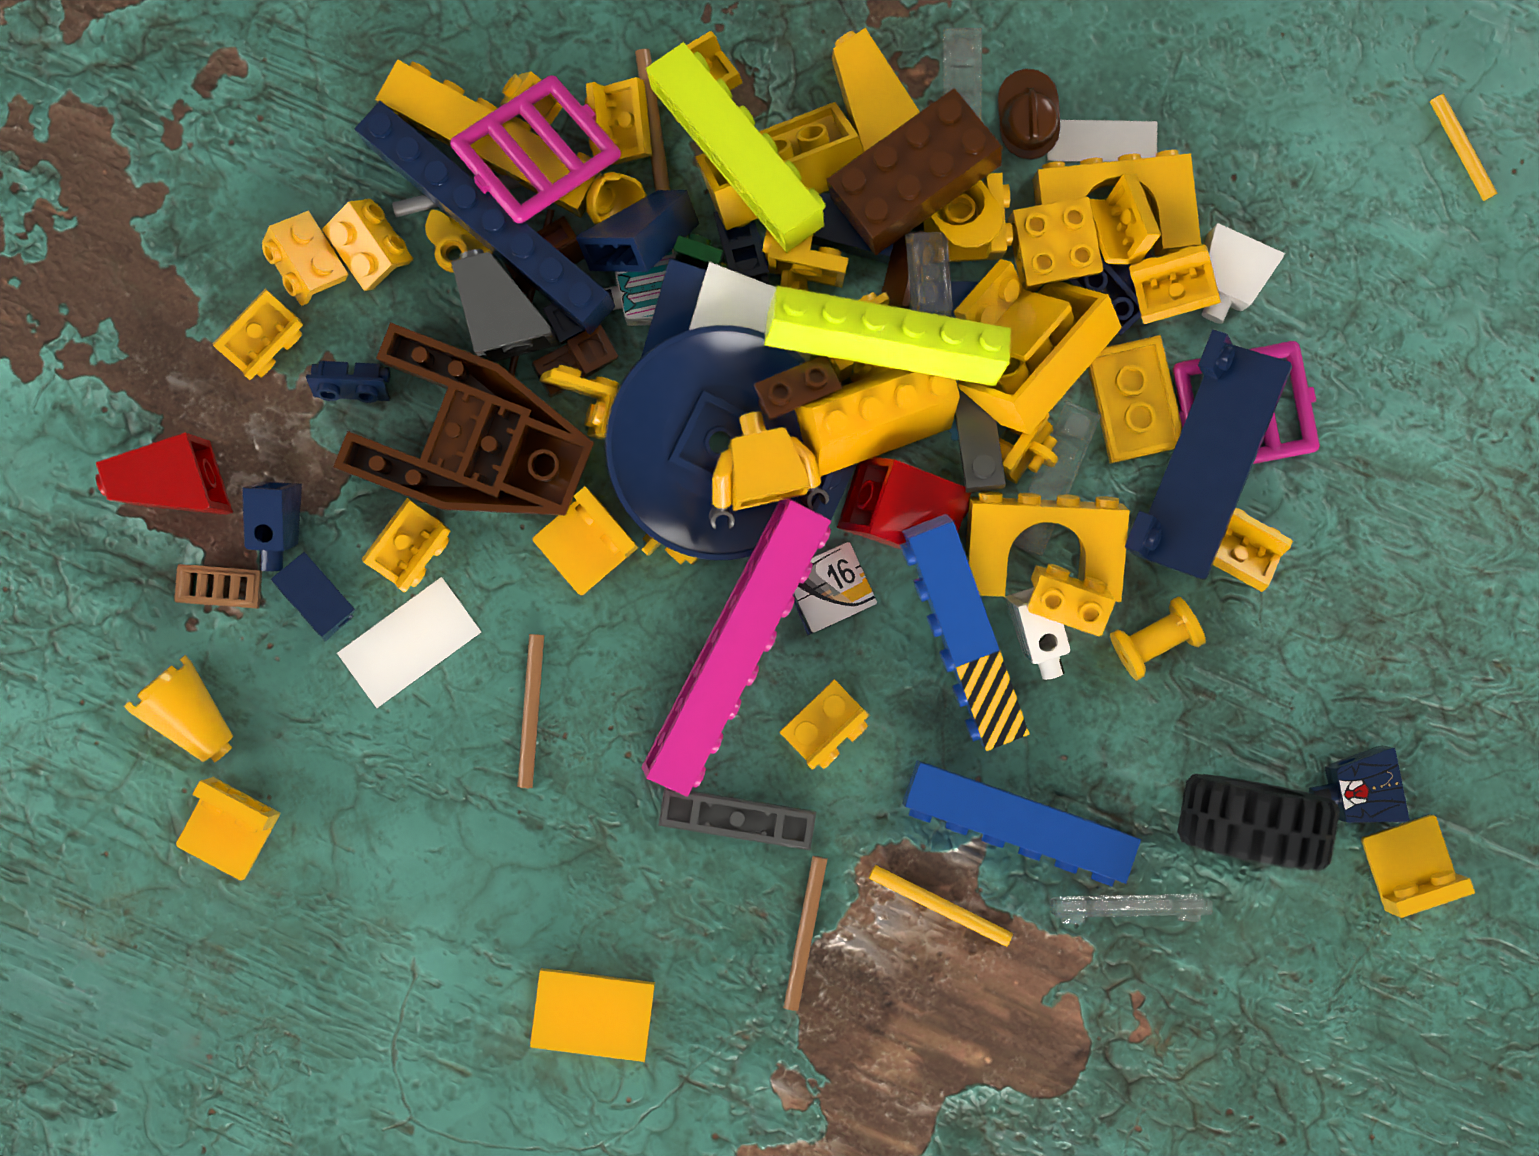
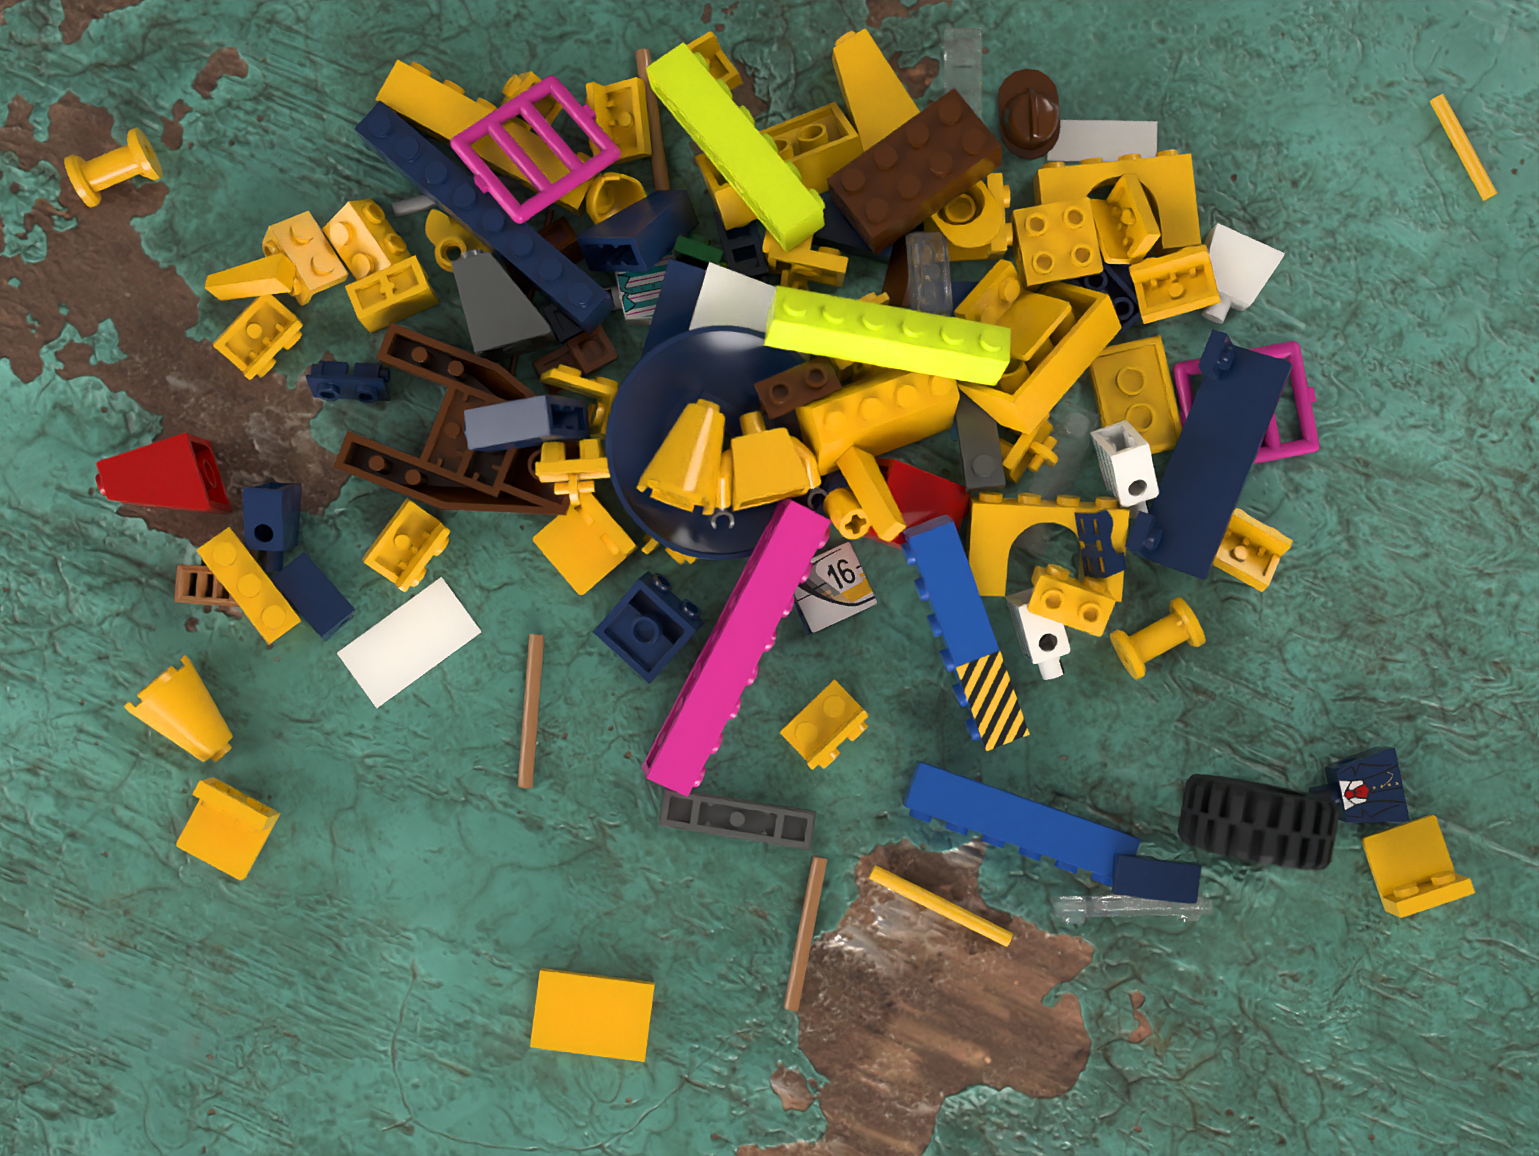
none -> yellow piece [64,127,163,208]
none -> yellow arch [196,527,302,645]
none -> yellow piece [204,252,297,301]
none -> yellow hinge [345,255,440,334]
none -> slope [464,395,591,451]
none -> yellow hips [535,439,610,505]
none -> dark blue plate [593,571,705,684]
none -> yellow cone [637,399,725,515]
none -> yellow piece [823,488,871,539]
none -> yellow piece [835,446,907,542]
none -> dark blue piece [1075,509,1127,578]
none -> white torso [1090,420,1159,519]
none -> dark blue slope [1111,853,1202,904]

